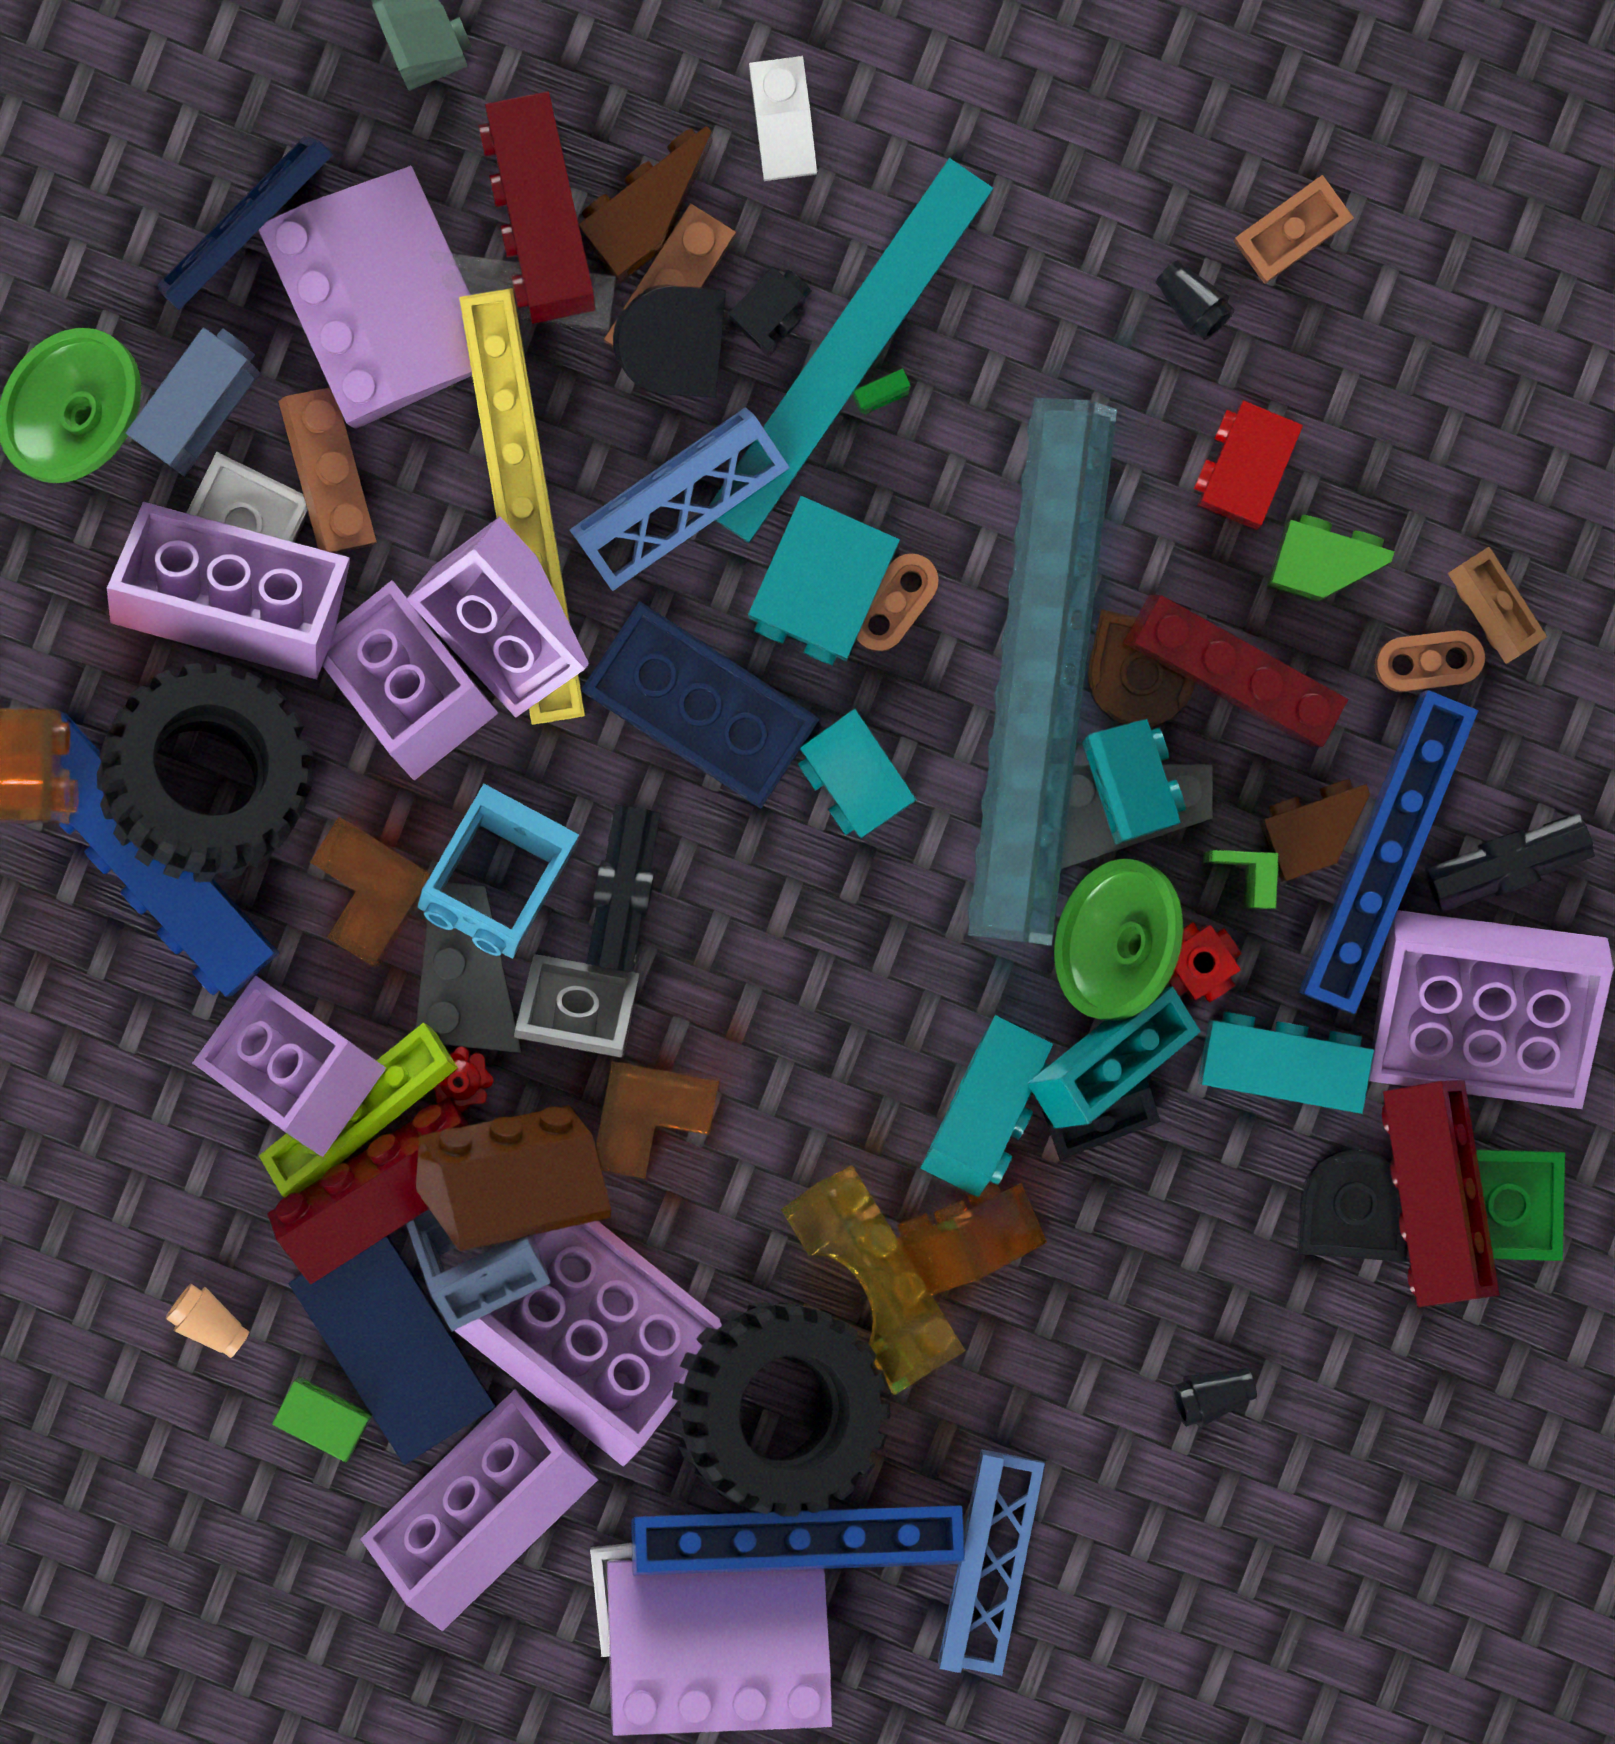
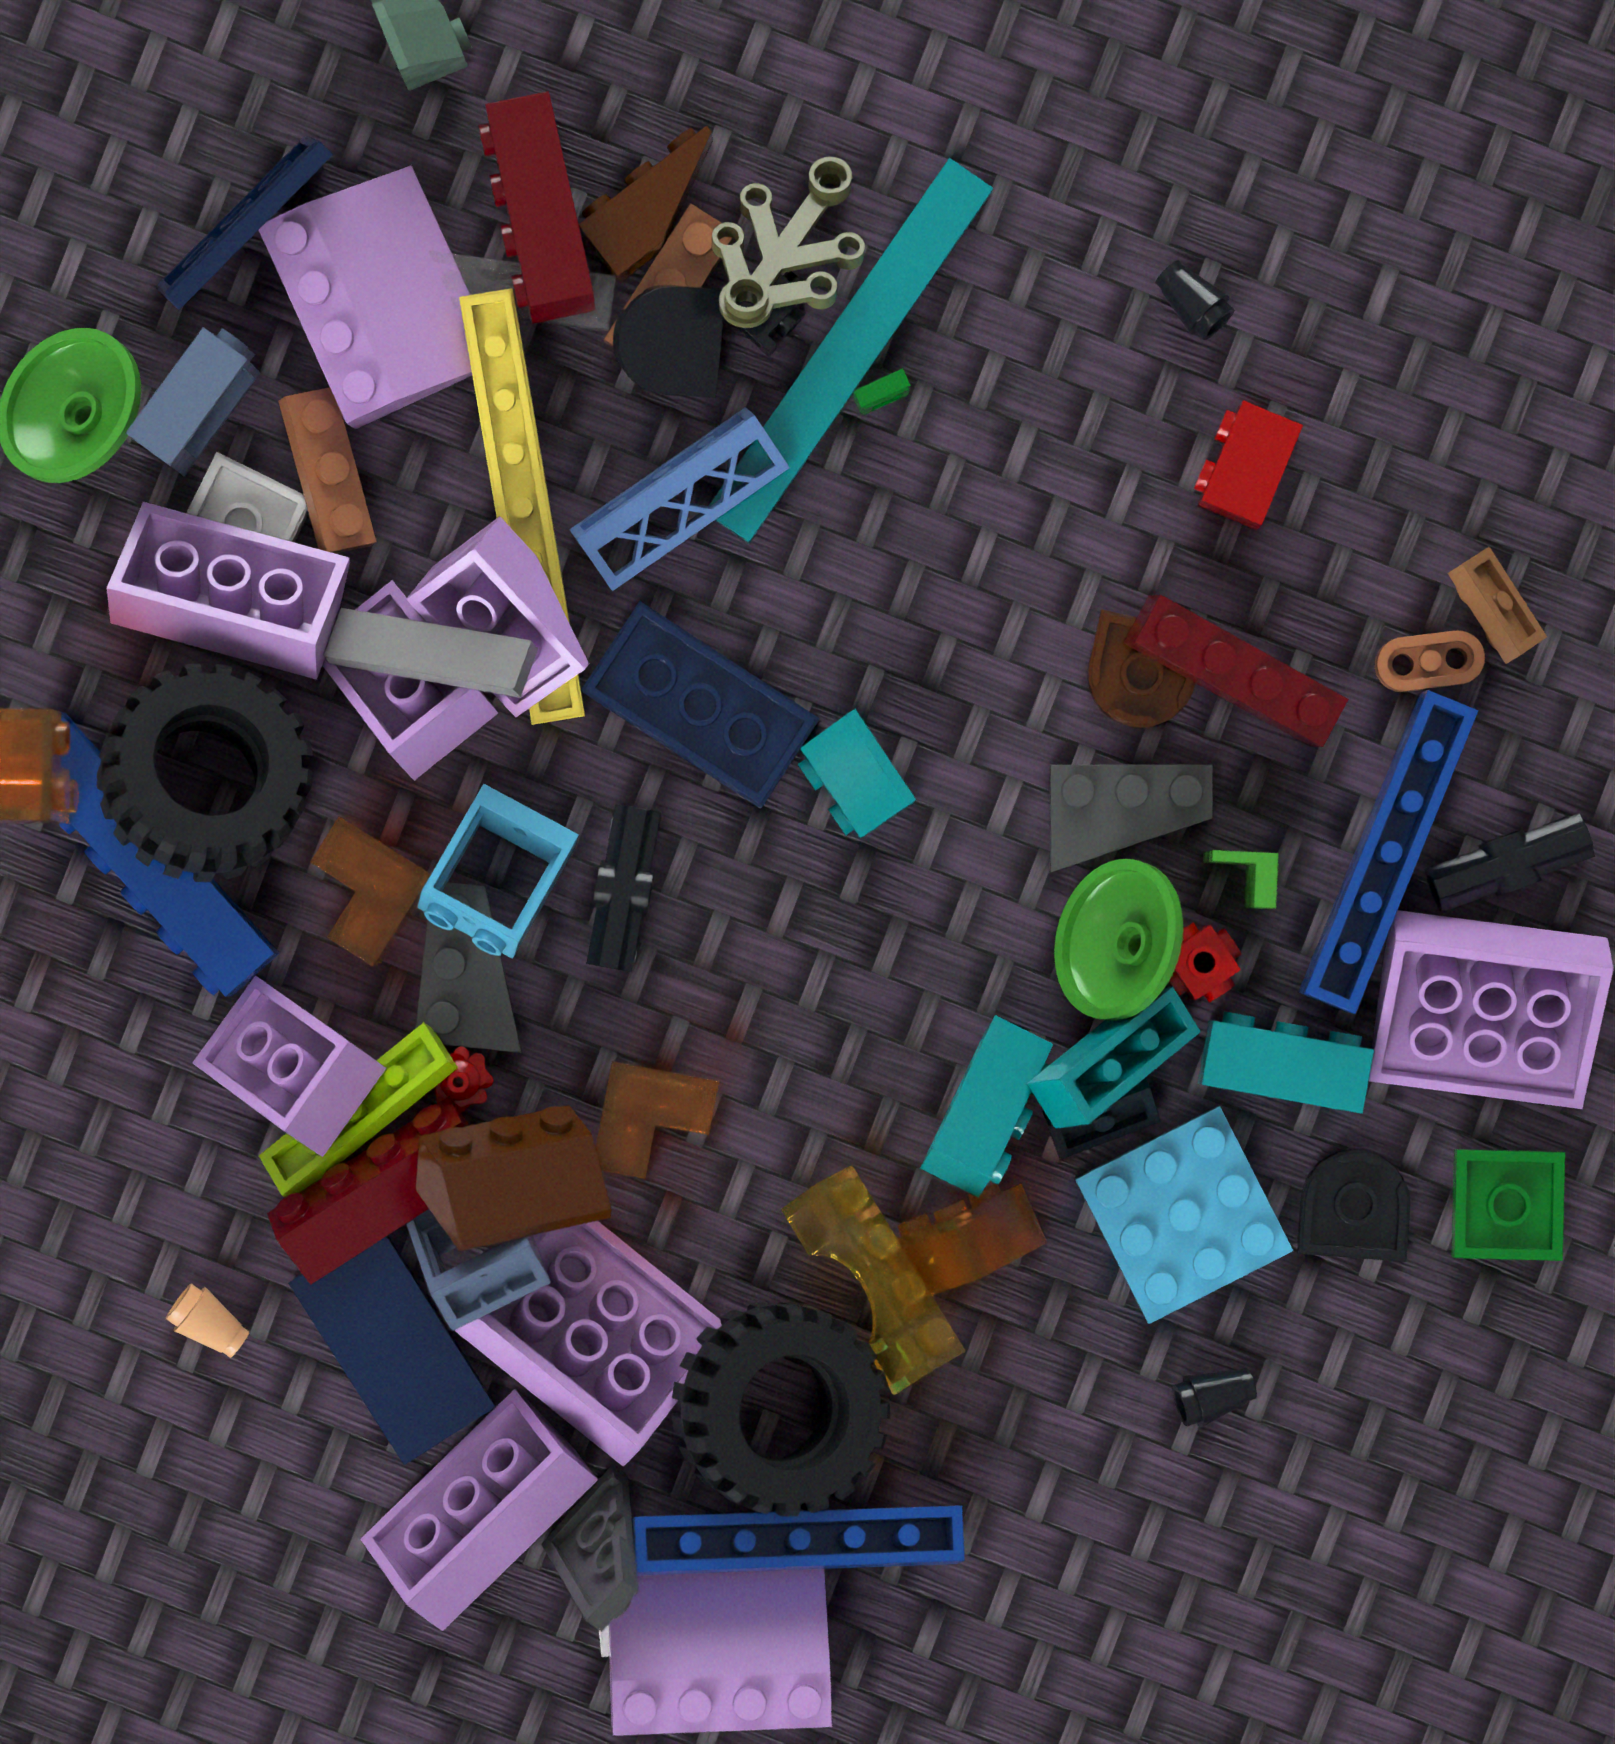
bright green piece [272,1377,372,1463] -> none
light grey slope [514,954,639,1057] -> none
teal panel [748,496,900,666] -> none
white slope [749,56,817,181] -> none
nougat plate [856,554,939,652] -> none
medium blue fence [938,1449,1045,1676] -> none
clear light blue brick [968,398,1117,946] -> none
teal slope [1082,719,1186,845] -> none
nougat plate [1233,175,1354,284] -> none
reddish brown slope [1259,778,1370,882] -> none
bright green slope [1267,515,1395,602] -> none
dark red brick [1382,1080,1500,1307] -> none
none -> light grey tile [323,608,538,698]
none -> dark grey wing [541,1464,638,1632]
none -> plant [712,157,865,328]
none -> medium azure plate [1074,1106,1293,1324]

